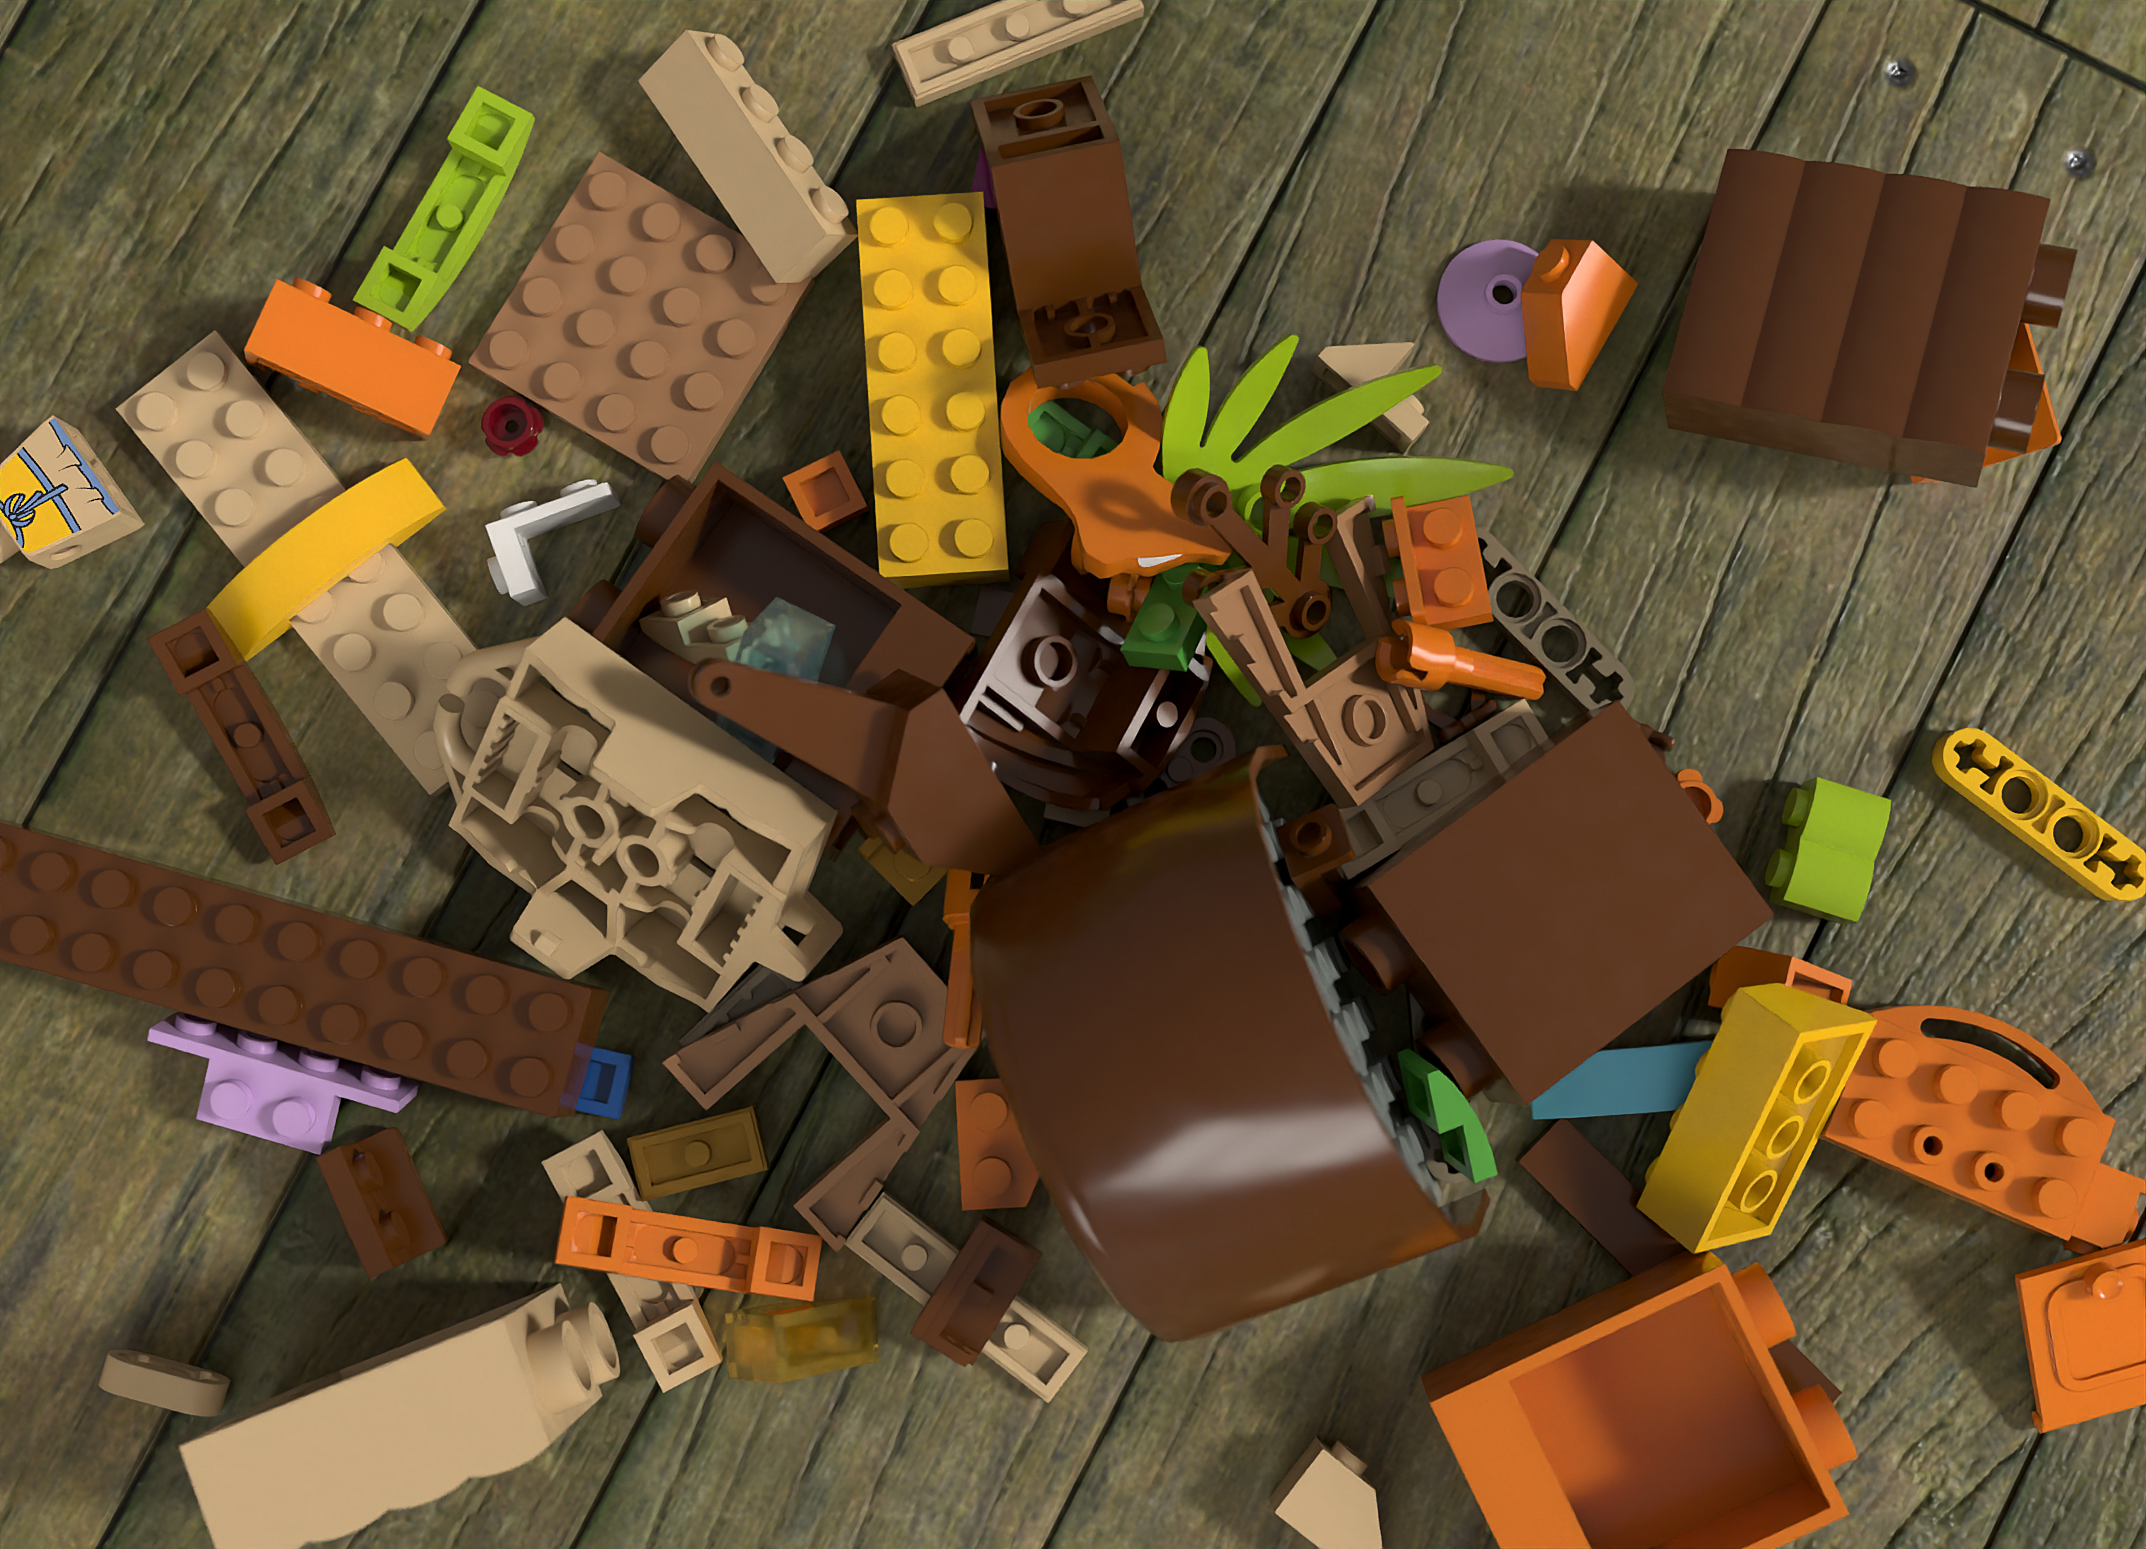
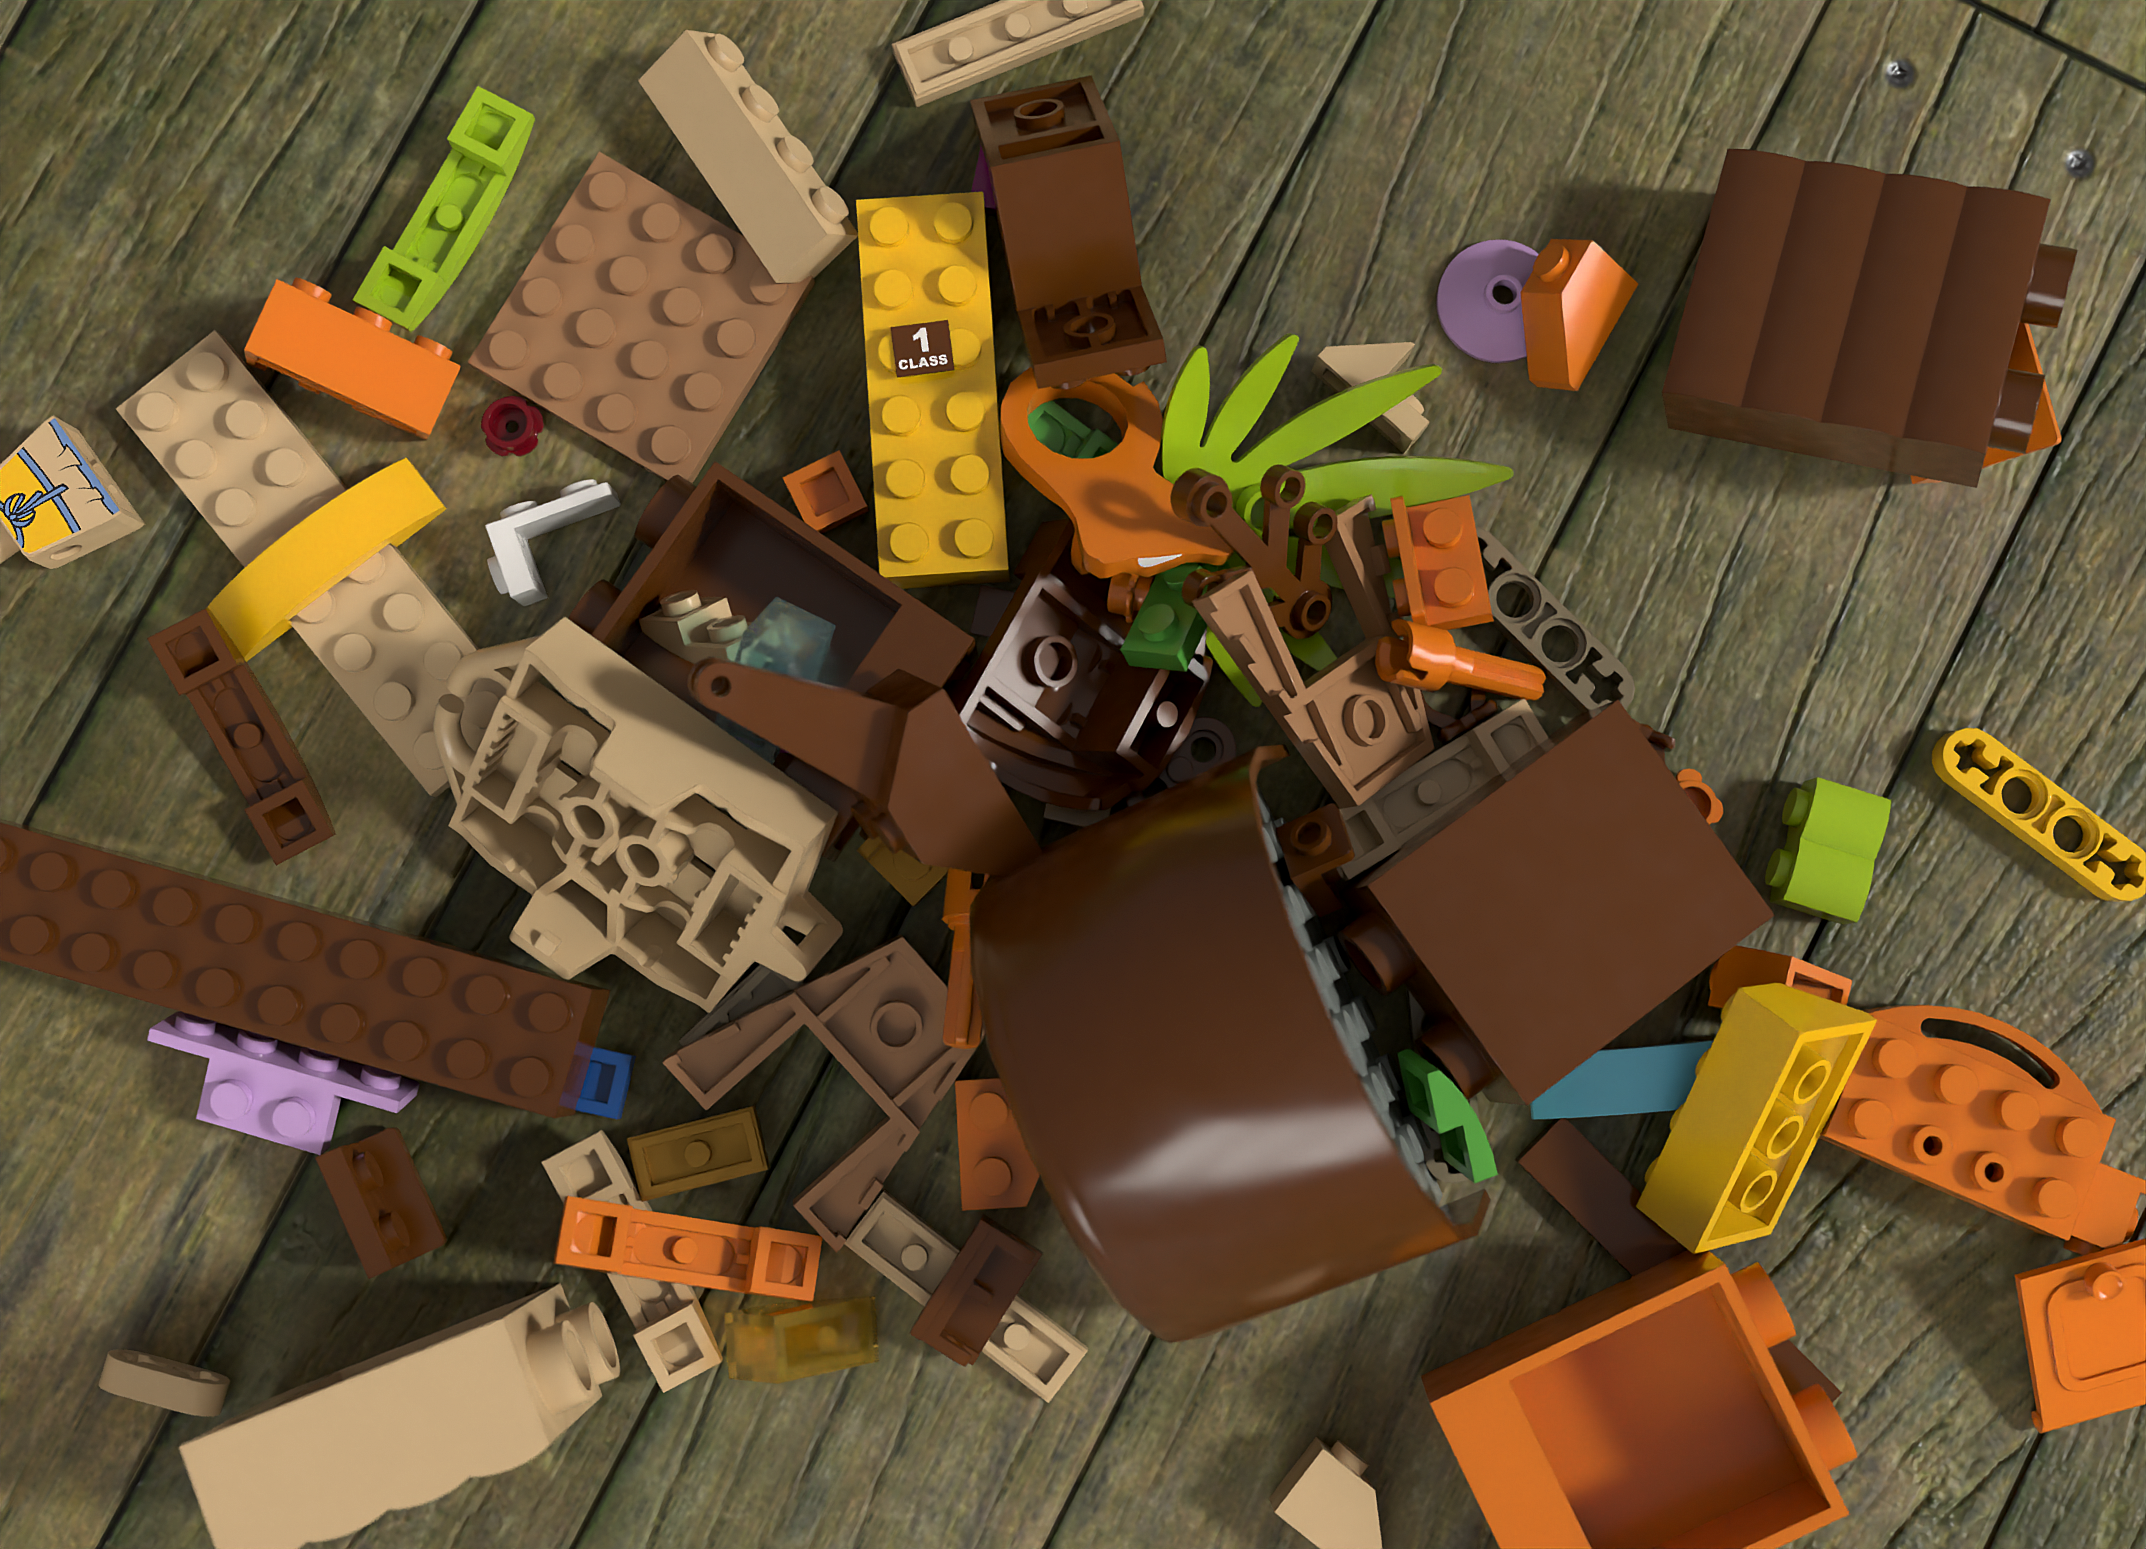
none -> reddish brown sticker [890,320,955,378]

